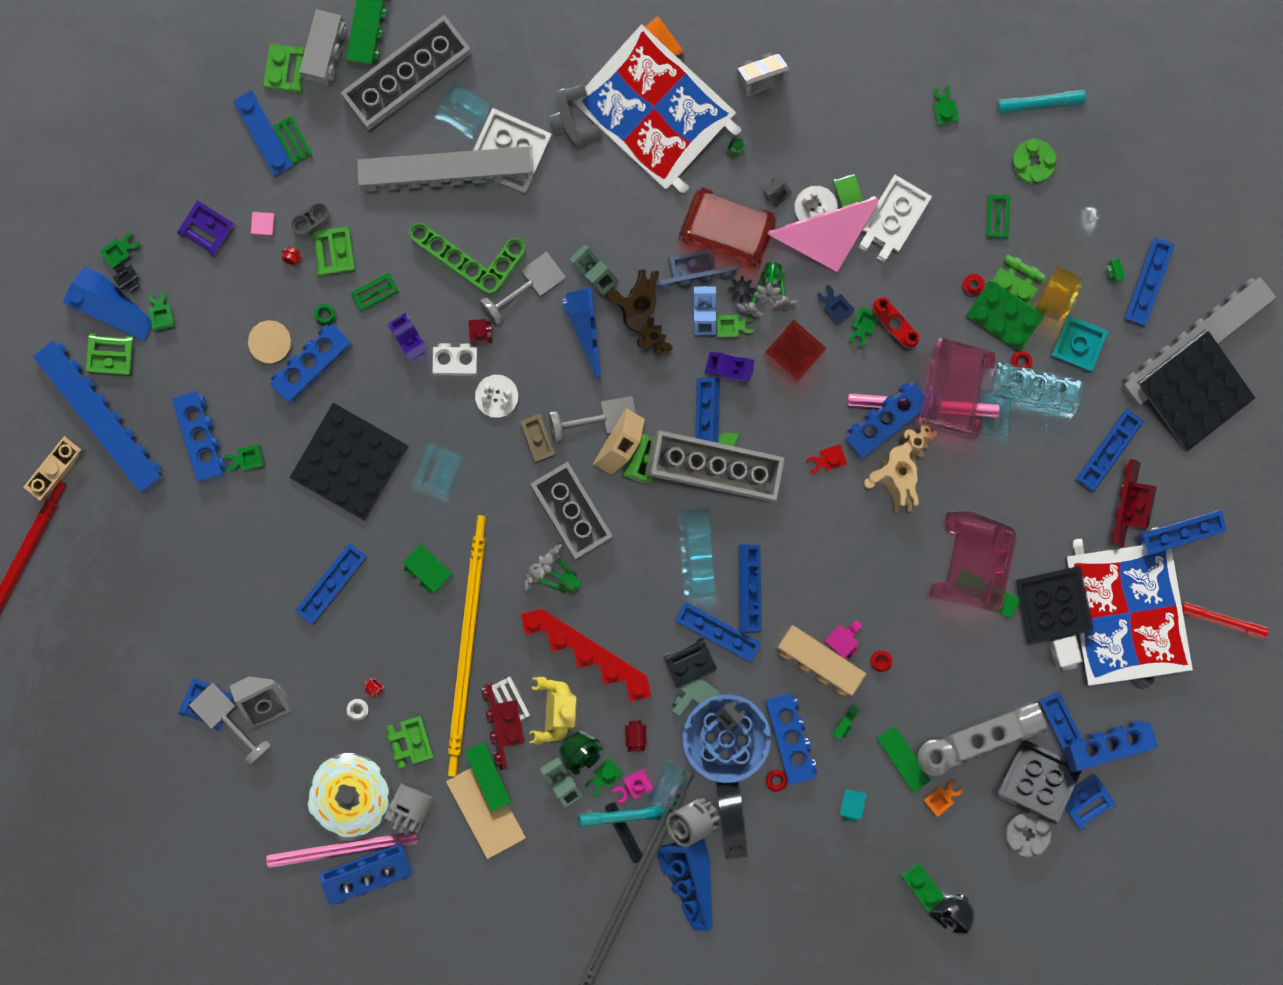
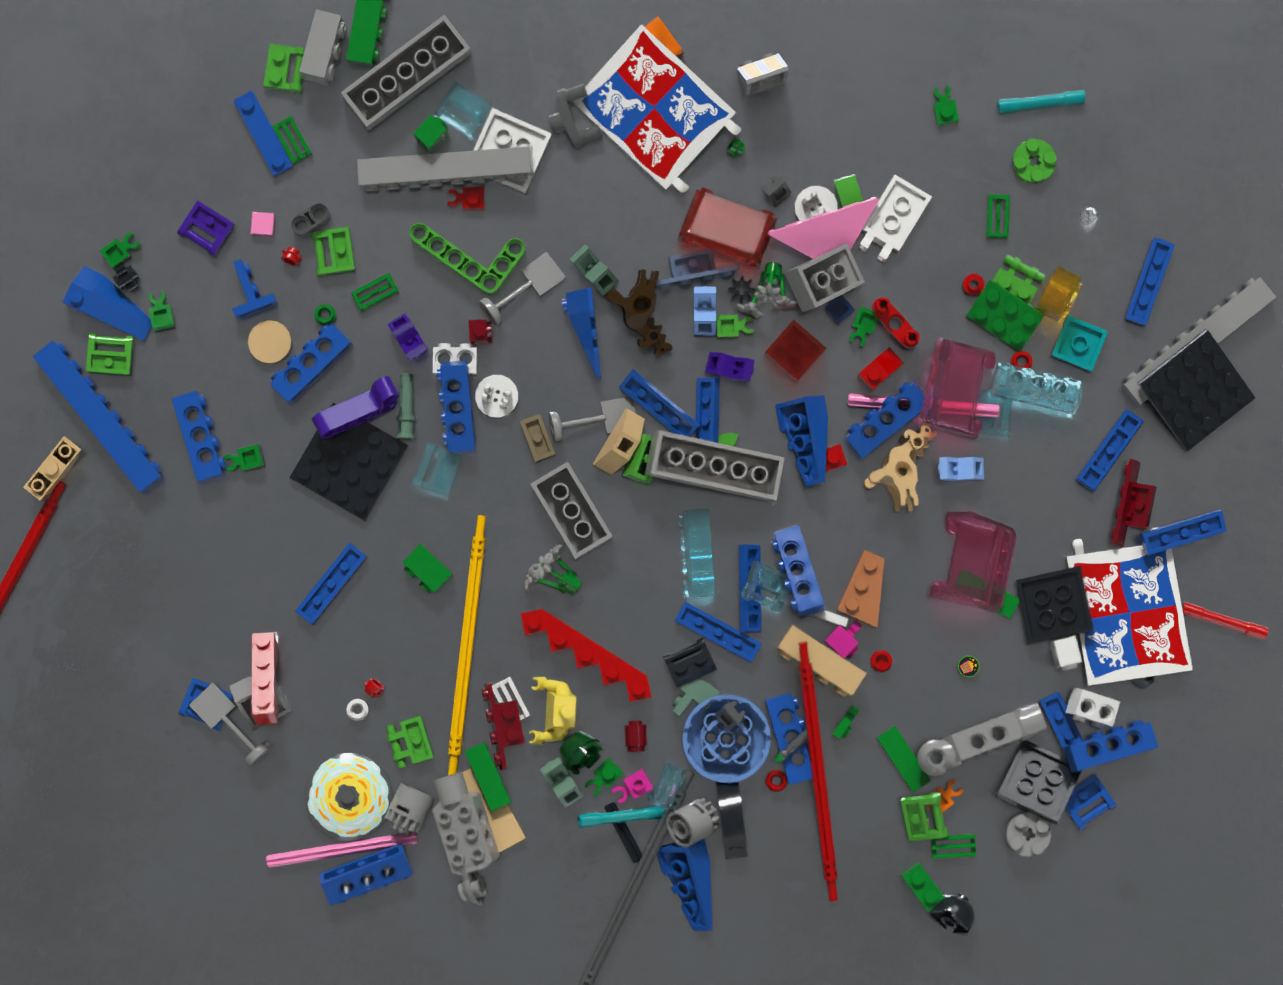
teal brick [839,789,867,823] -> none
green plate [1107,257,1125,283] -> none
none -> blue bracket [232,259,278,319]
none -> arch [252,632,278,725]
none -> dark purple beam [312,376,399,439]
none -> sand green pin [396,373,416,440]
none -> green brick [413,114,449,154]
none -> light grey brick [432,772,500,905]
none -> blue brick [437,360,476,452]
none -> red plate [447,187,485,210]
none -> blue plate [619,369,700,437]
none -> clear light blue plate [741,561,787,614]
none -> blue brick [772,525,825,618]
none -> blue wedge [775,395,828,486]
none -> dark grey piece [775,729,808,763]
none -> light grey slope [784,243,865,312]
none -> red axle [798,642,838,901]
none -> white tile [810,611,849,628]
none -> nougat wedge [836,550,884,629]
none -> red slope [857,347,904,392]
none -> bright green plate [901,792,948,841]
none -> green tile [931,834,977,859]
none -> light blue brick [938,457,984,481]
none -> tile [957,656,980,678]
none -> white brick [1065,688,1120,729]

